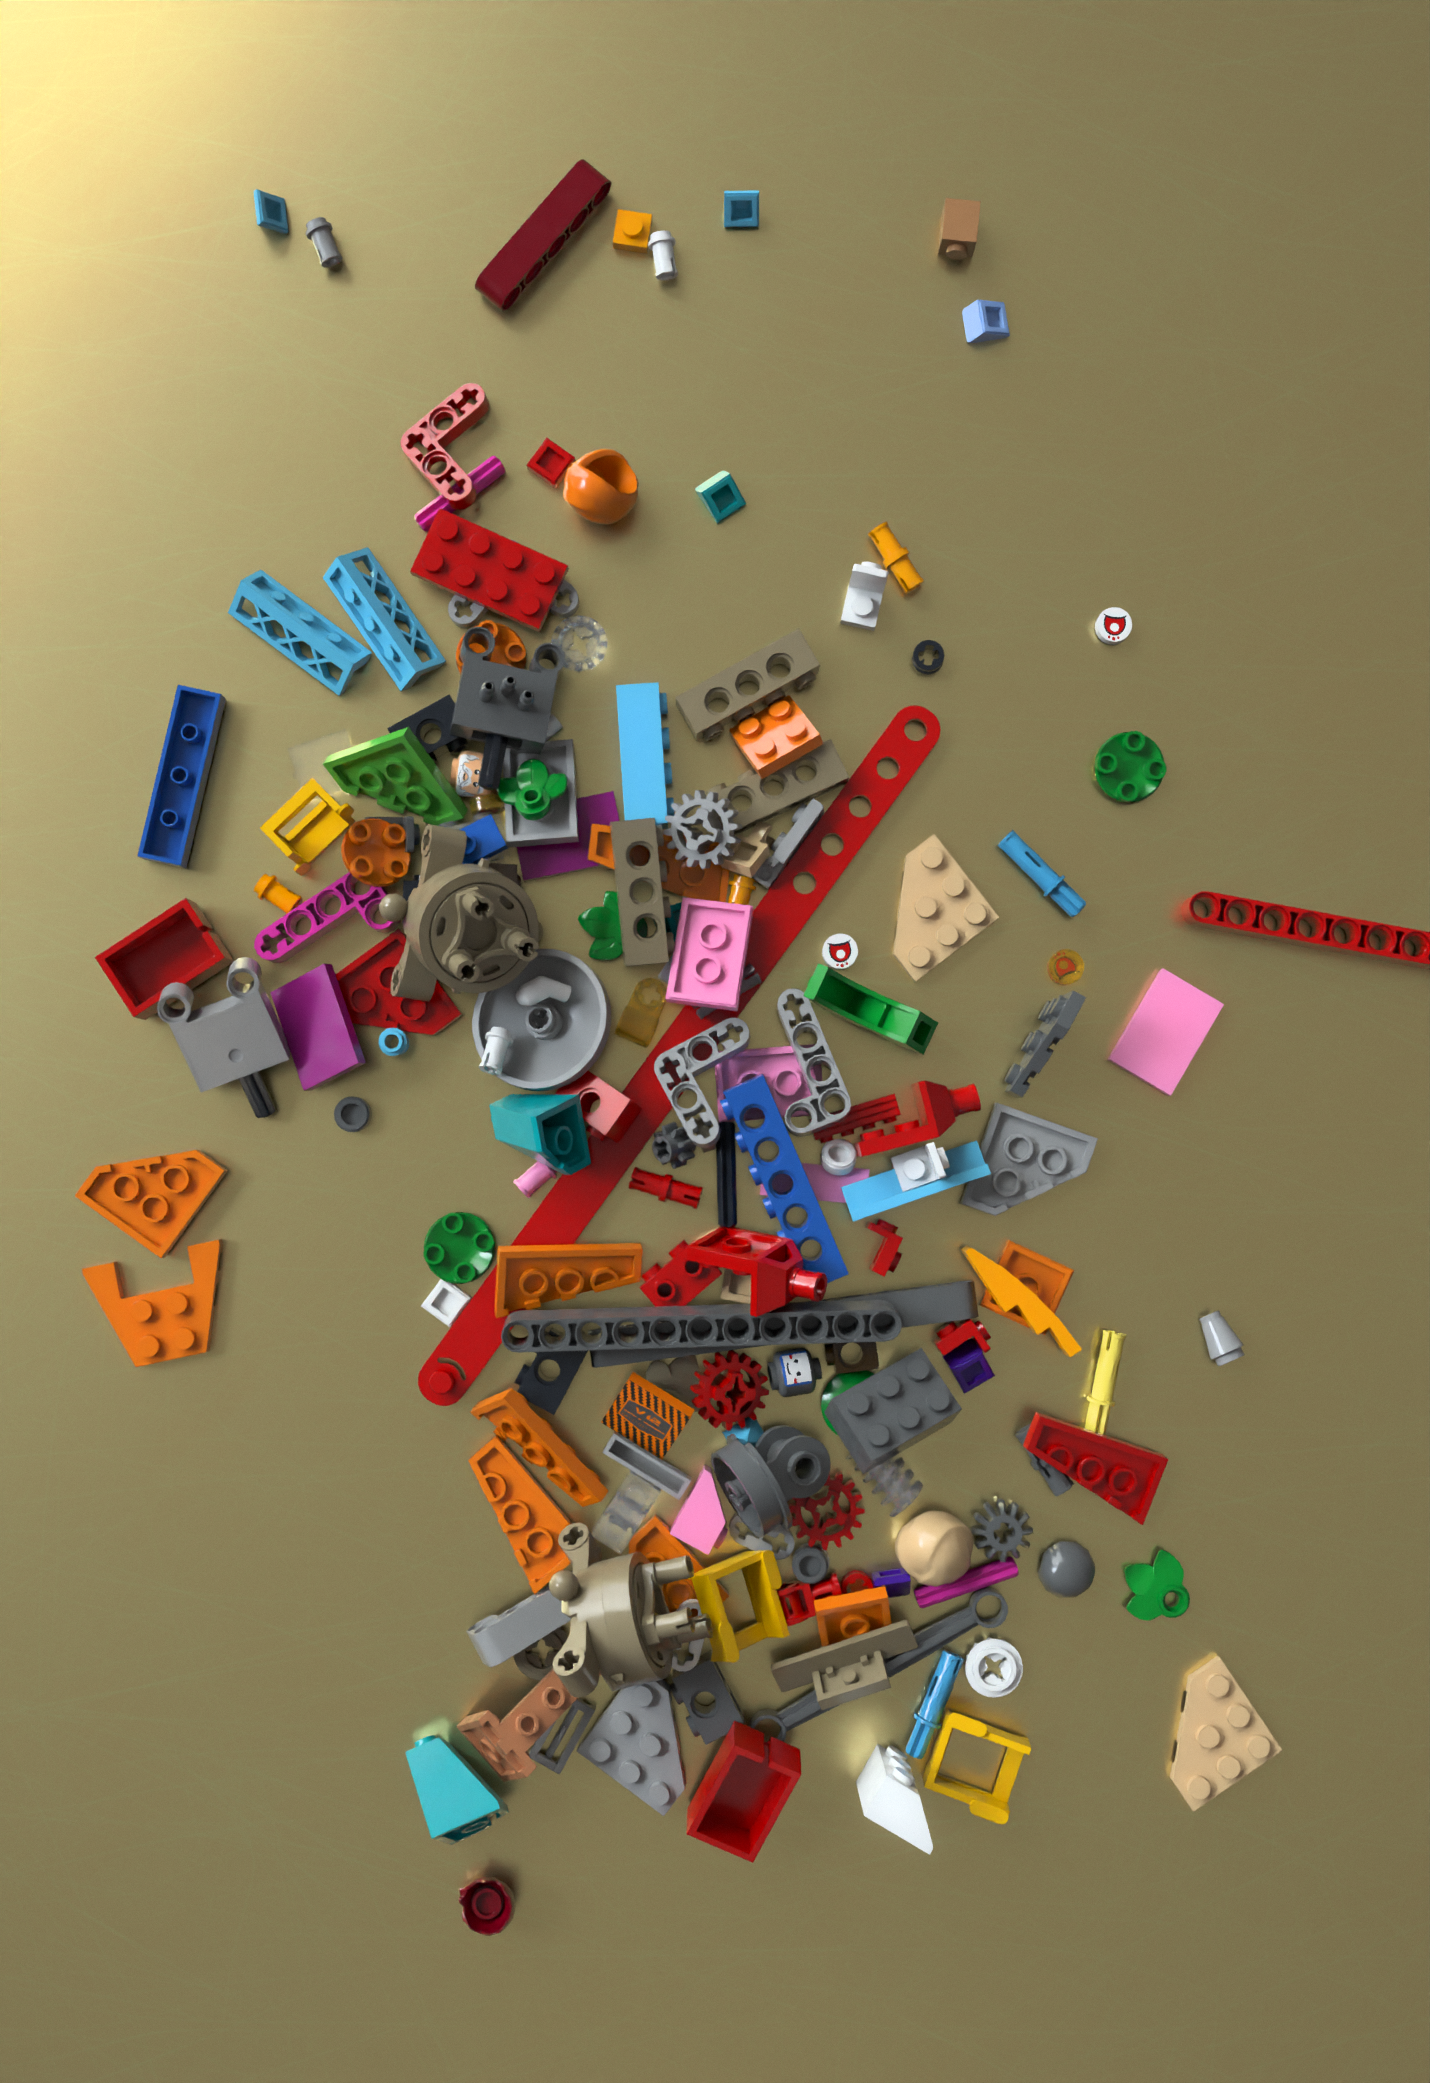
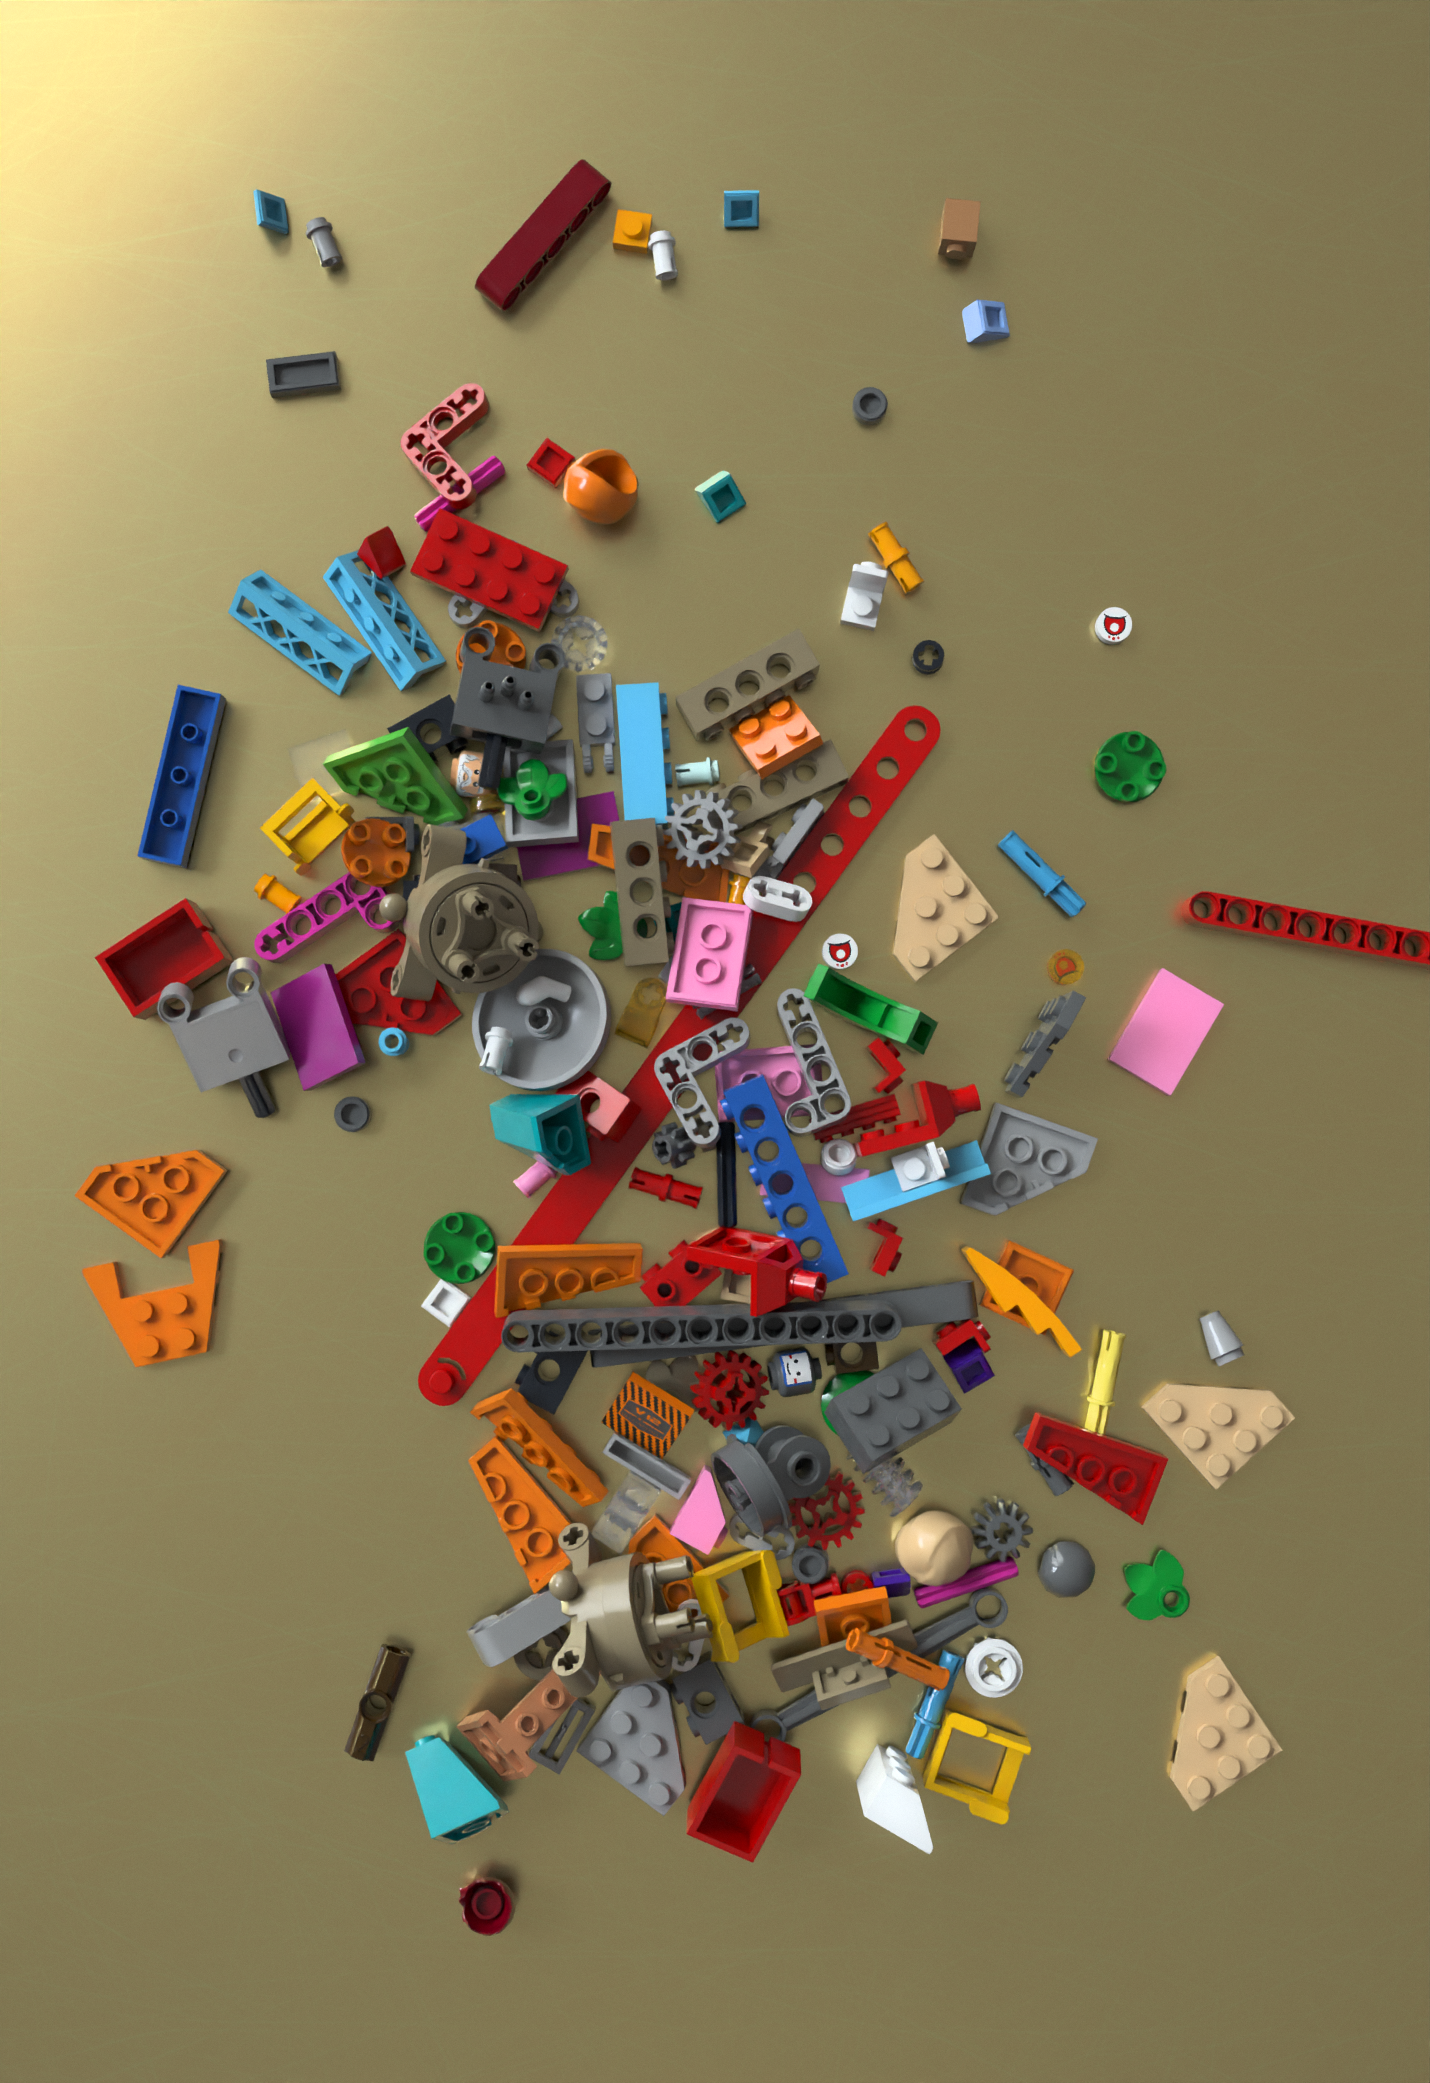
none -> dark grey tile [266,351,341,398]
none -> dark brown piece [344,1644,412,1761]
none -> red slope [357,526,406,579]
none -> light grey hinge [576,673,615,773]
none -> light aqua pin [675,757,720,787]
none -> white beam [743,876,812,922]
none -> orange pin [846,1628,950,1691]
none -> dark grey tile [852,387,888,425]
none -> red bracket [865,1037,906,1094]
none -> tan plate [1141,1383,1295,1490]

